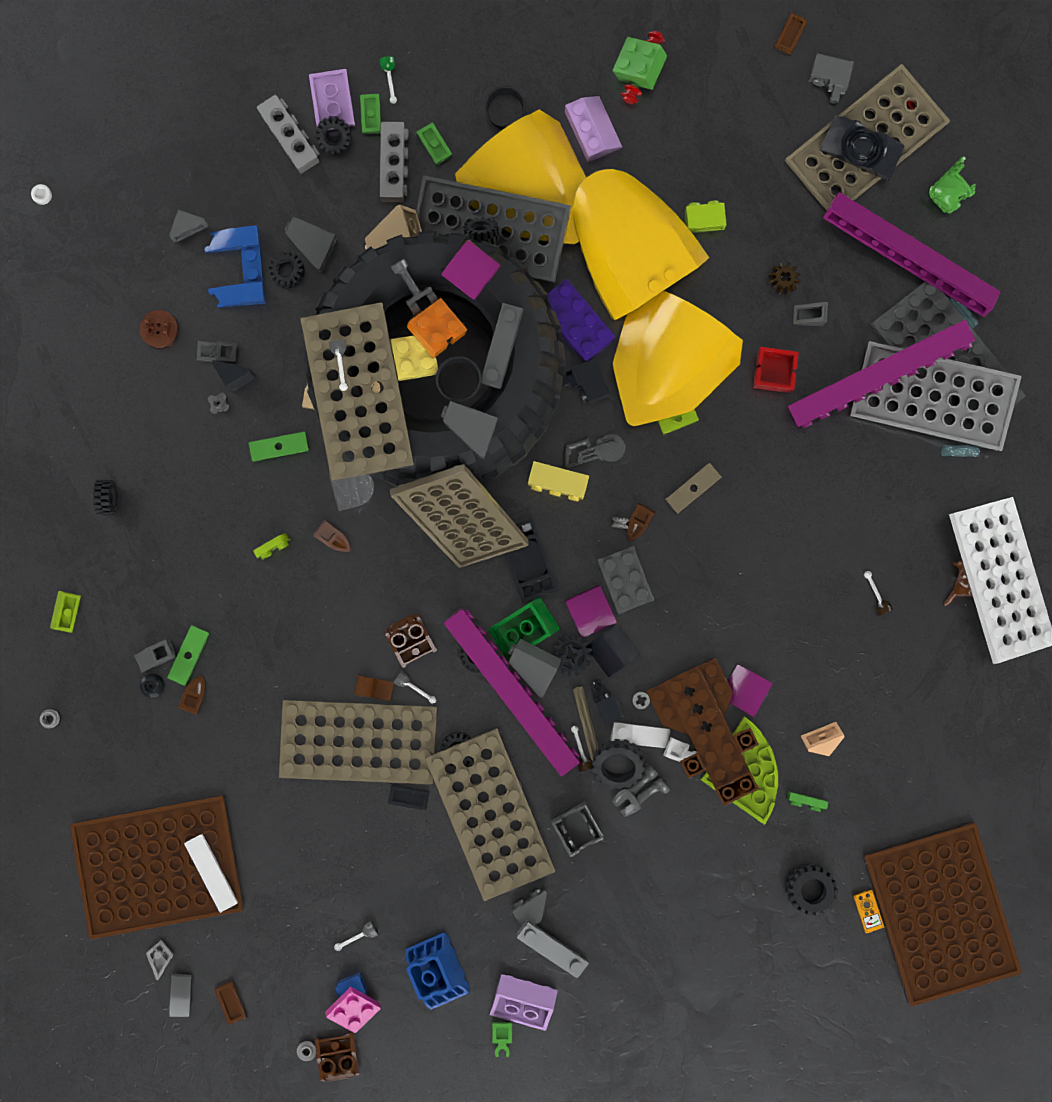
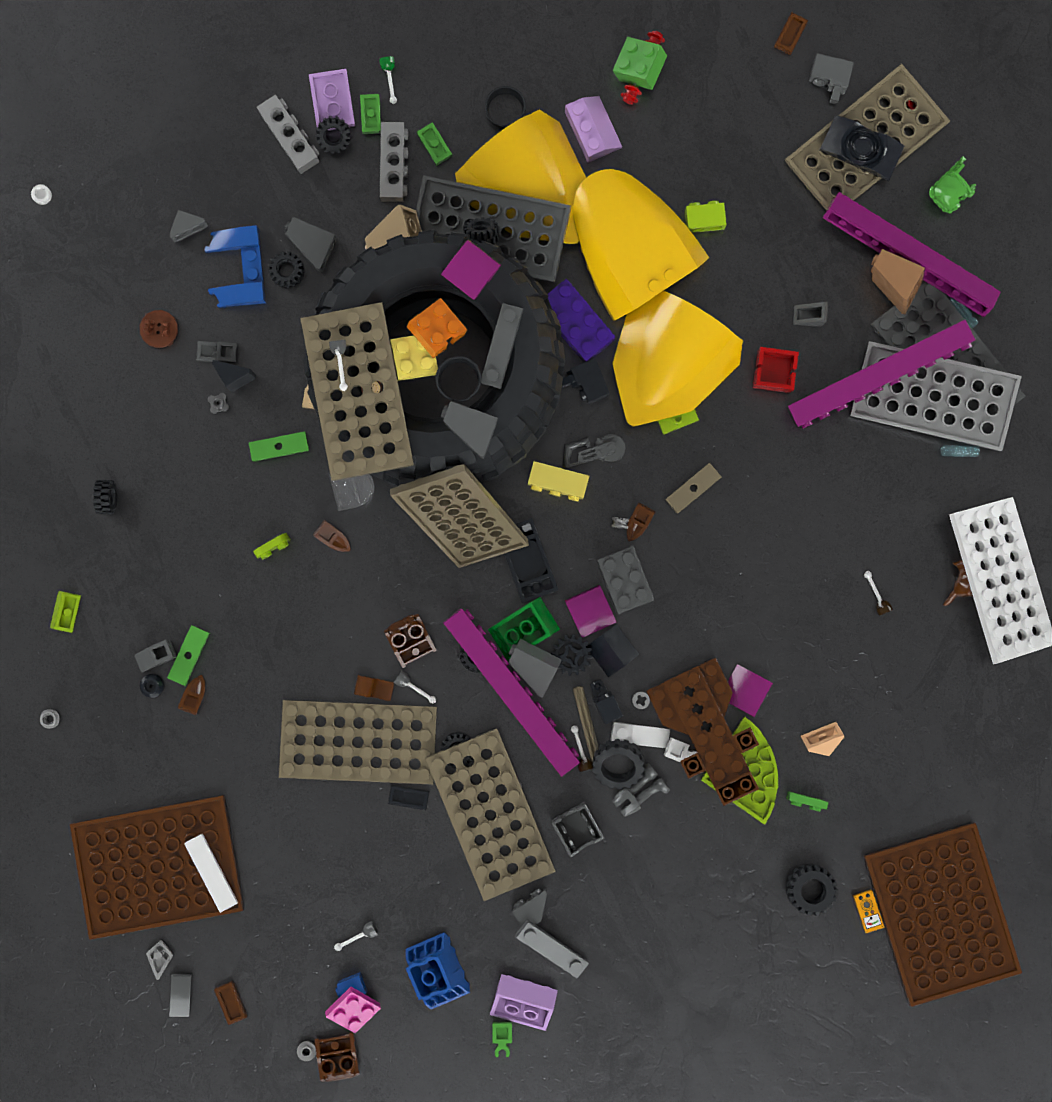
dark grey bar [391,258,438,316] -> none
dark brown gear [768,262,801,295] -> none
none -> medium nougat slope [871,249,925,315]

